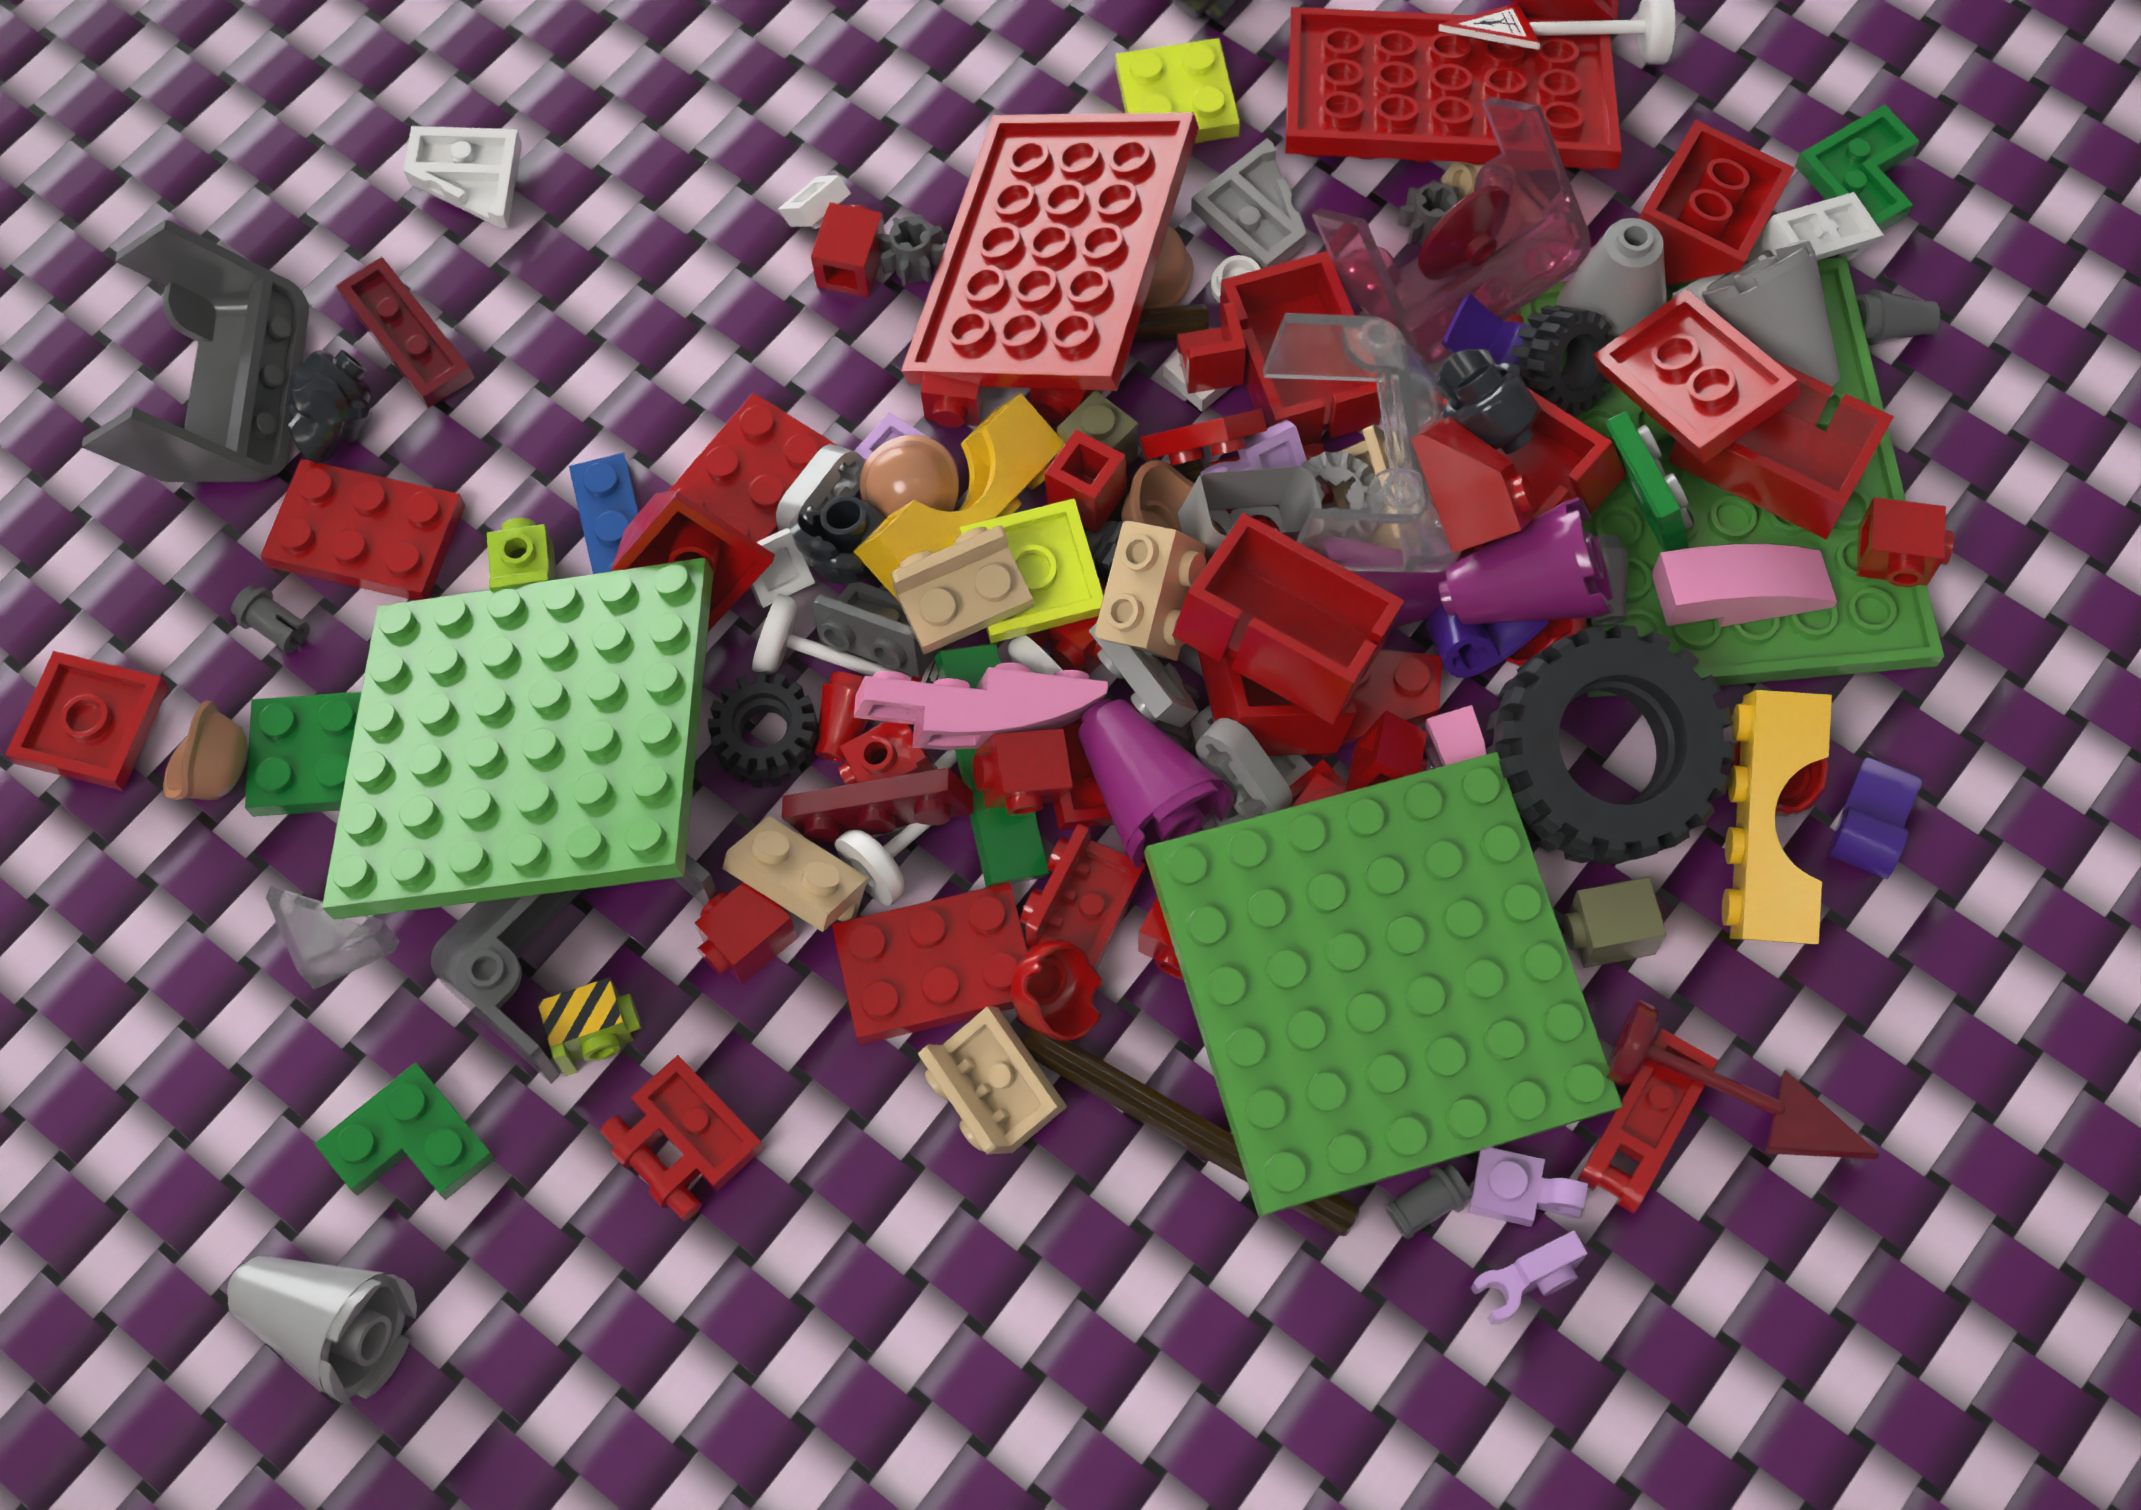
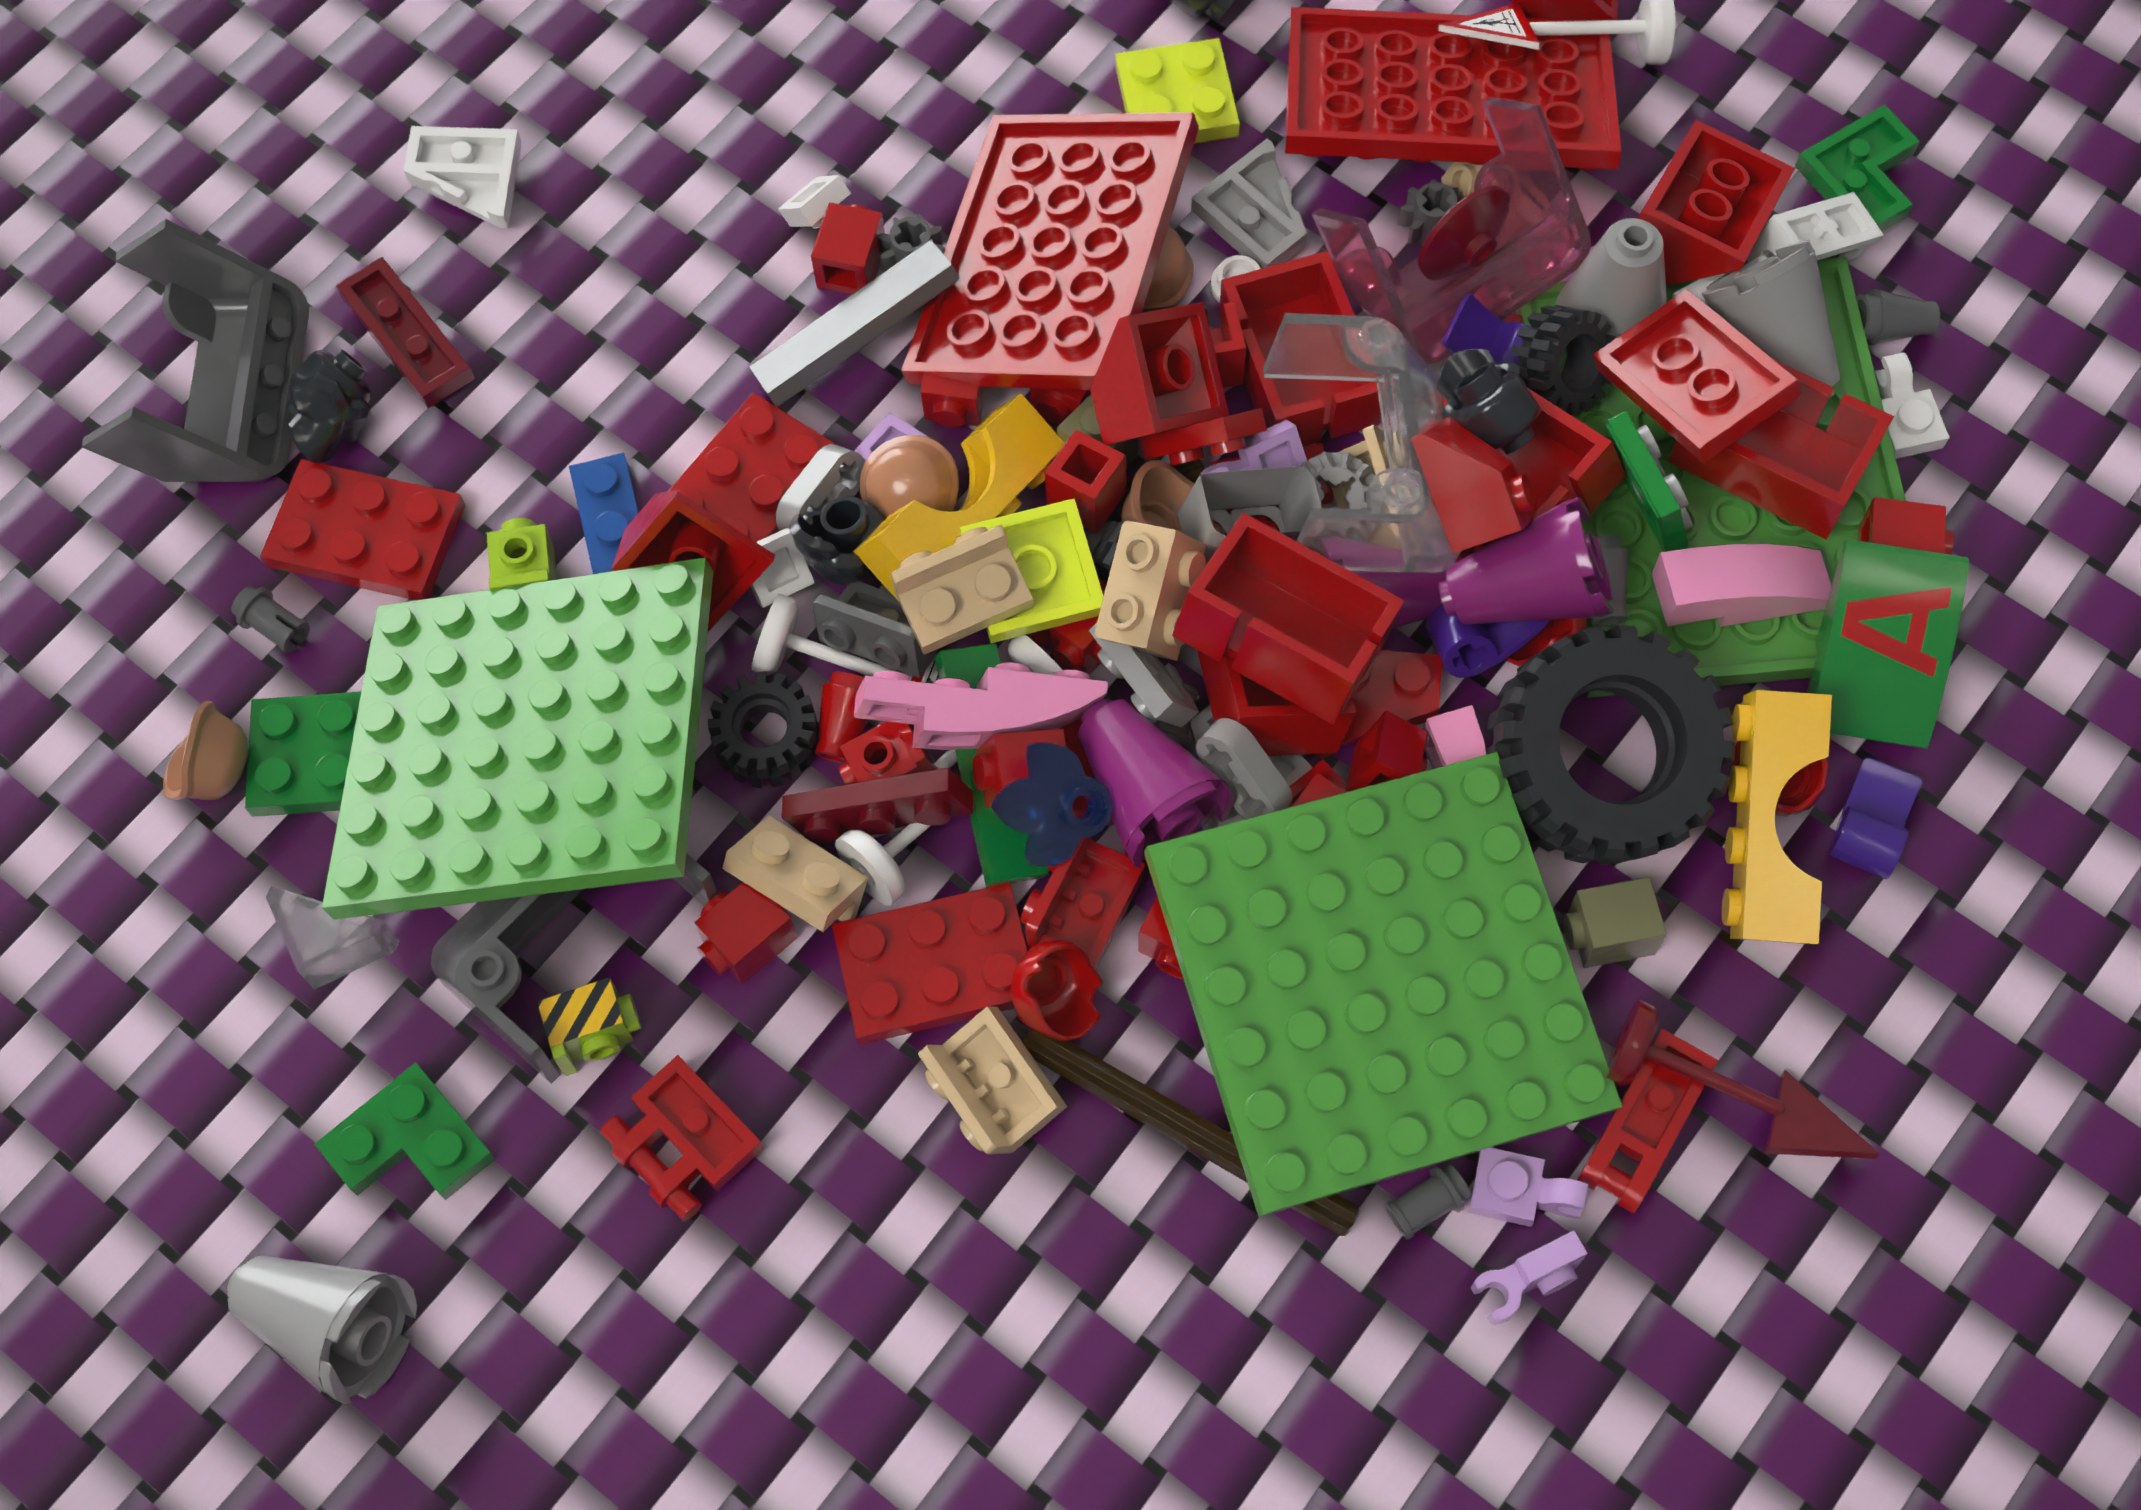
red plate [5,651,169,791] -> none
none -> tile [749,240,960,407]
none -> clear blue plate [992,742,1112,867]
none -> red slope [1090,302,1229,445]
none -> green slope [1807,539,1970,749]
none -> white plate [1874,352,1949,459]

